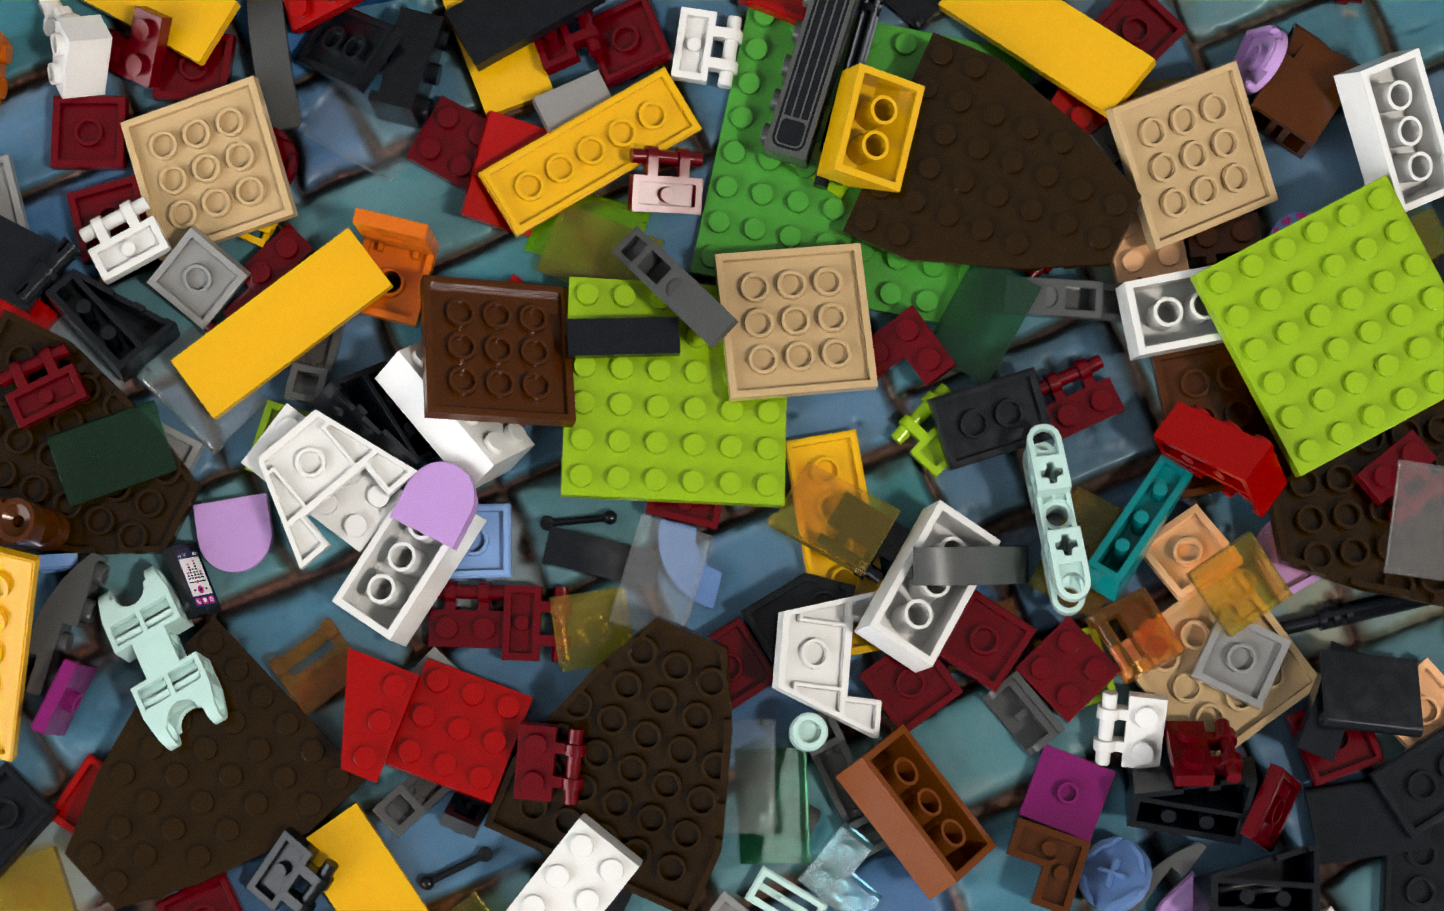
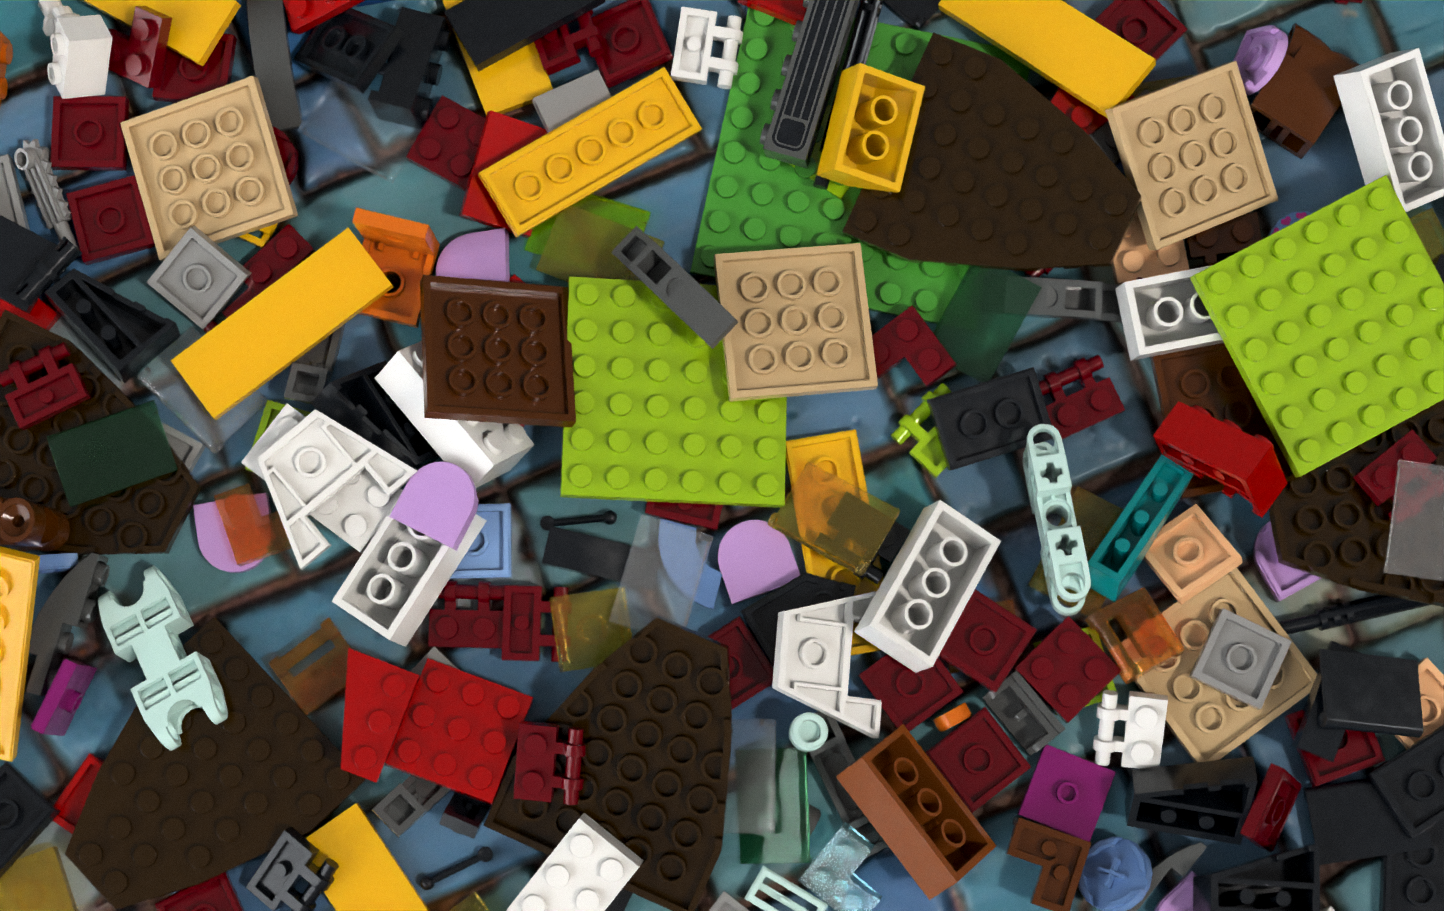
white plate [79,196,173,285] -> none
tile [162,542,222,620] -> none
black tile [566,317,680,359] -> none
plate [627,145,703,215] -> none
dark grey slope [913,545,1029,586] -> none
dark red plate [1164,718,1243,787] -> none
clear yellow tile [1186,531,1293,637] -> none
none -> light grey piece [14,139,81,258]
none -> clear orange plate [214,483,292,567]
none -> lavender tile [436,228,510,282]
none -> lavender tile [718,520,800,605]
none -> dark red plate [925,707,1031,813]
none -> orange tile [933,702,972,732]

